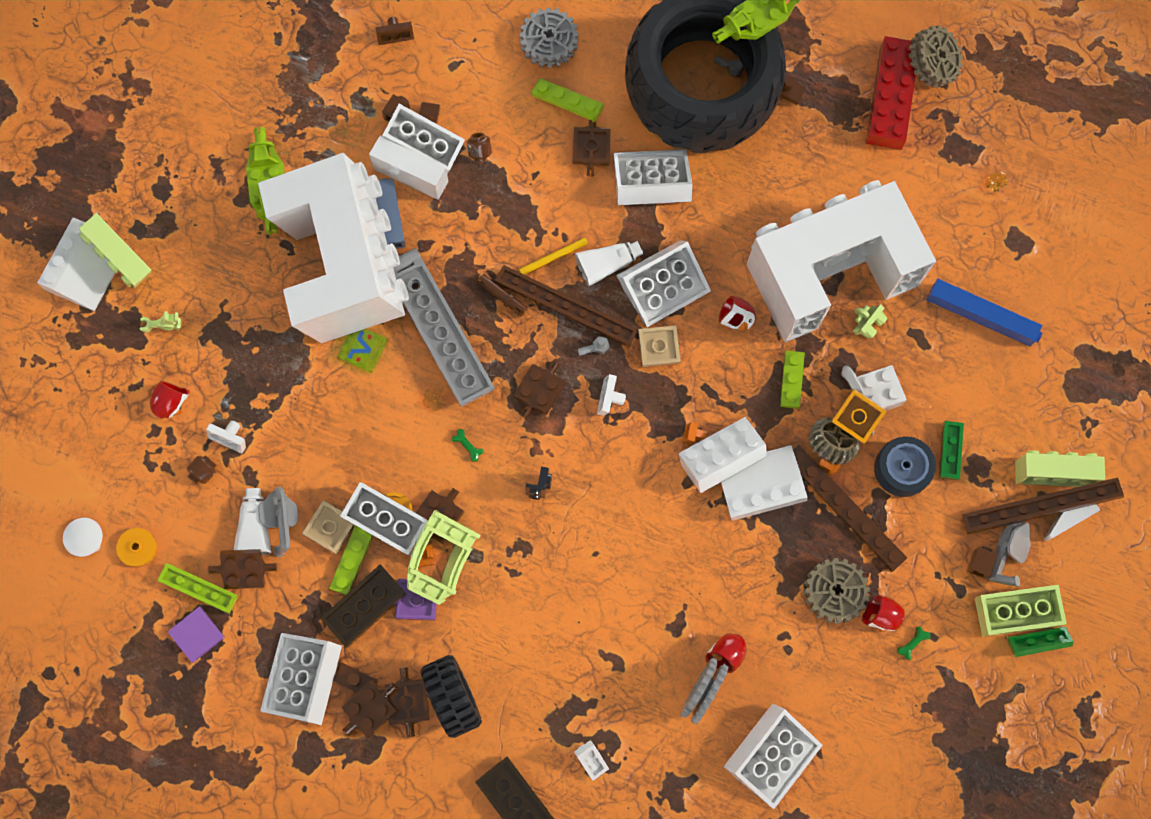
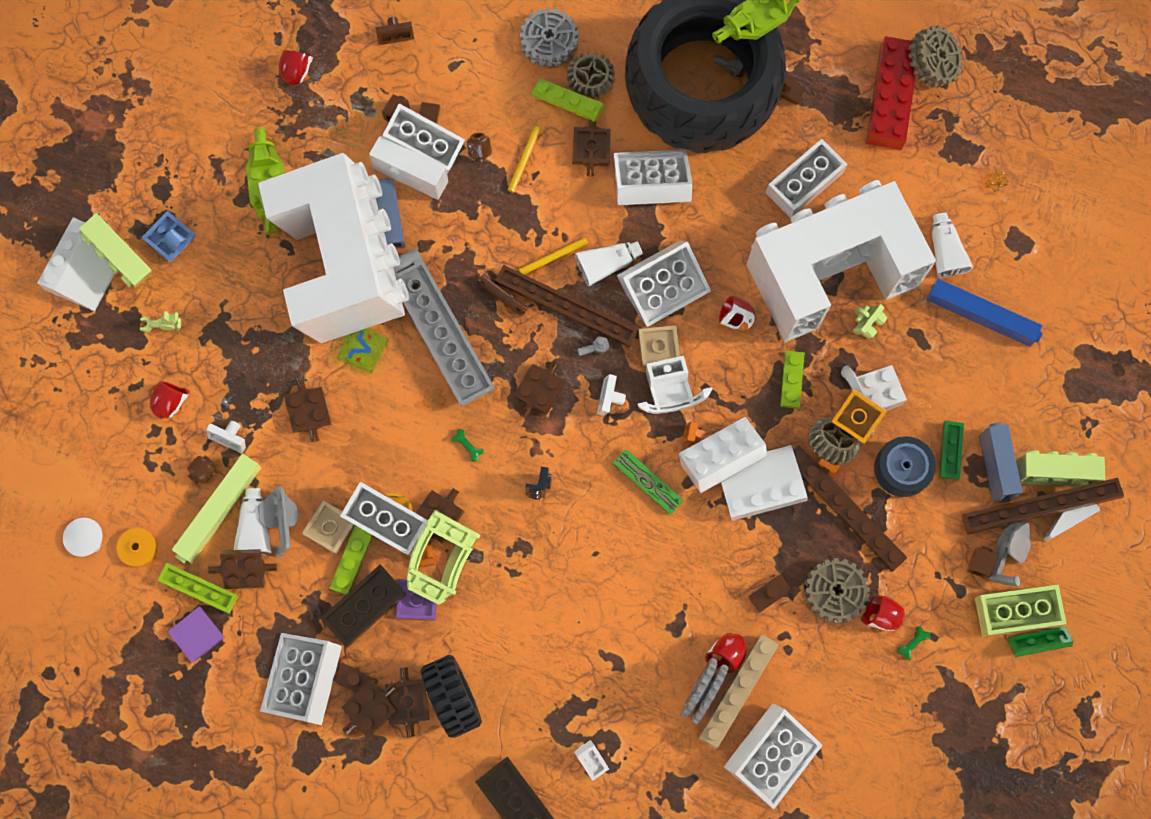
none -> medium blue plate [141,211,196,263]
none -> yellowish green brick [172,453,261,564]
none -> red piece [279,50,313,85]
none -> reddish brown plate [284,379,331,442]
none -> yellow bar [507,126,541,193]
none -> dark tan gear [566,51,615,100]
none -> bright green tile [613,449,683,515]
none -> white piece [638,356,712,414]
none -> tan brick [698,634,779,749]
none -> reddish brown tile [748,574,792,613]
none -> white brick [766,139,848,218]
none -> white piece [932,213,973,278]
none -> sand blue brick [979,422,1023,503]

